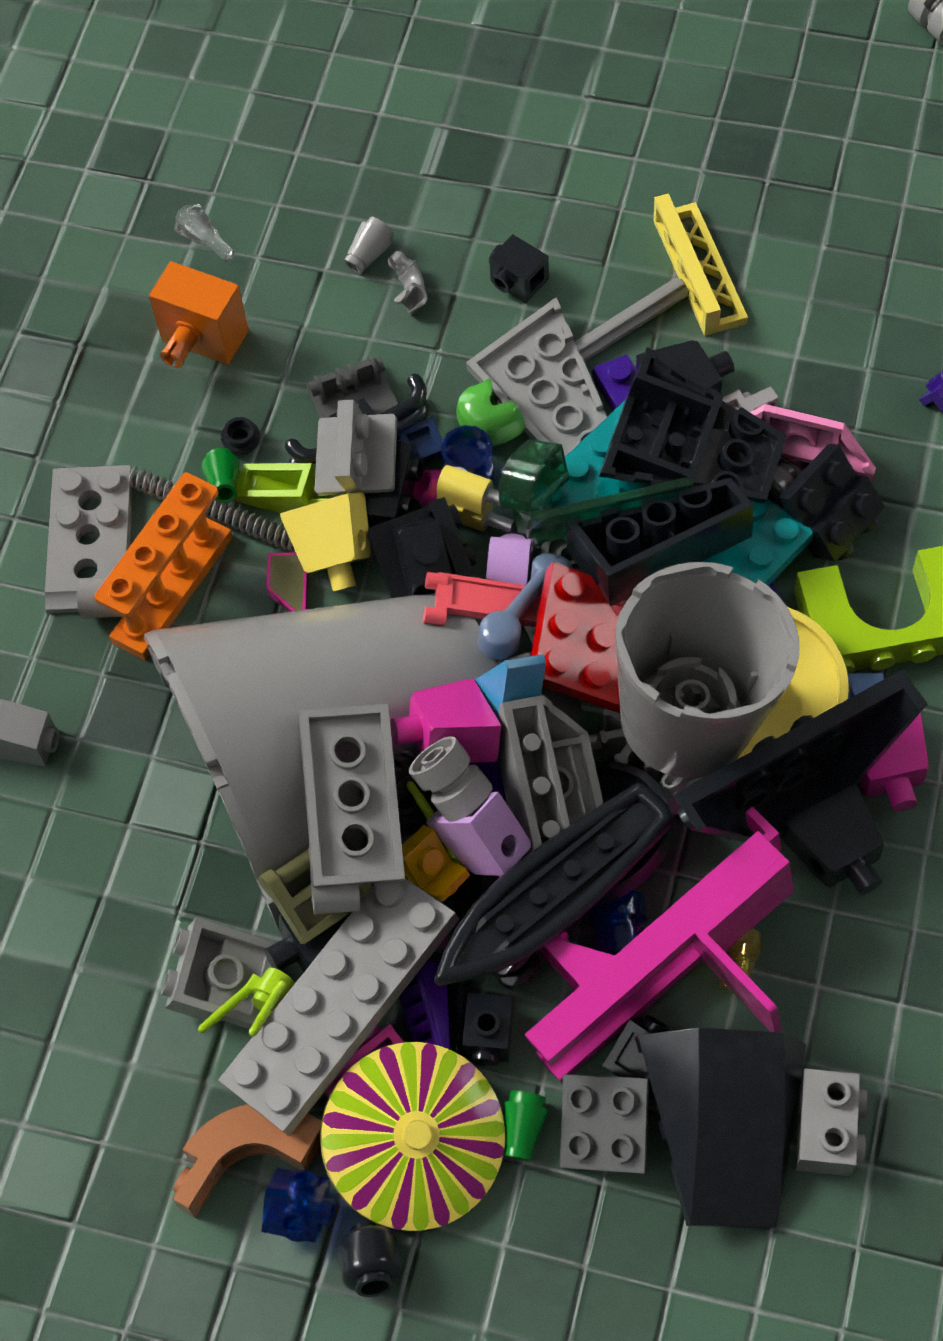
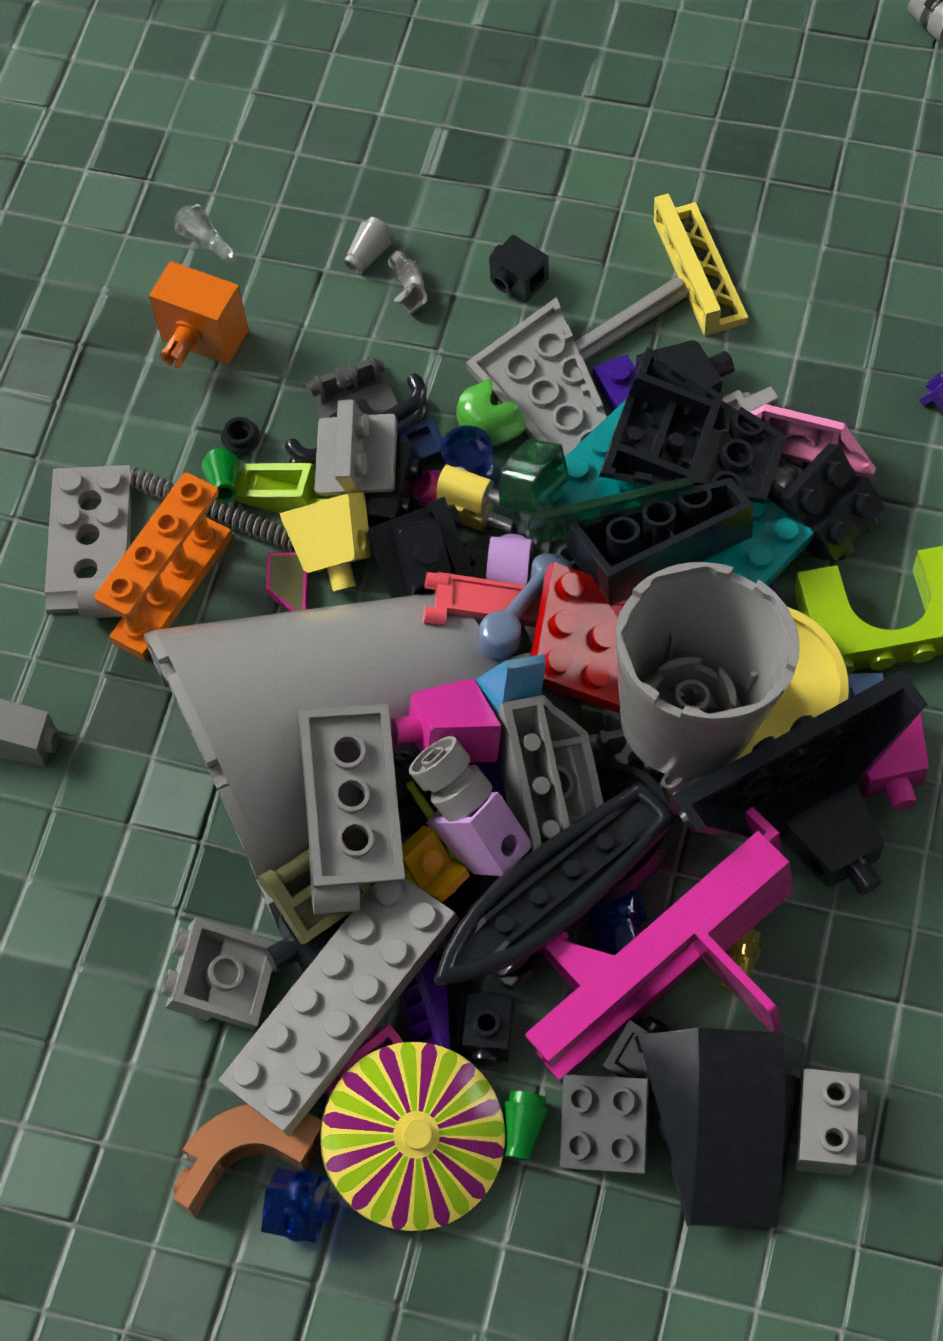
lime plant [198,968,295,1037] -> none
black head [337,1222,402,1297] -> none

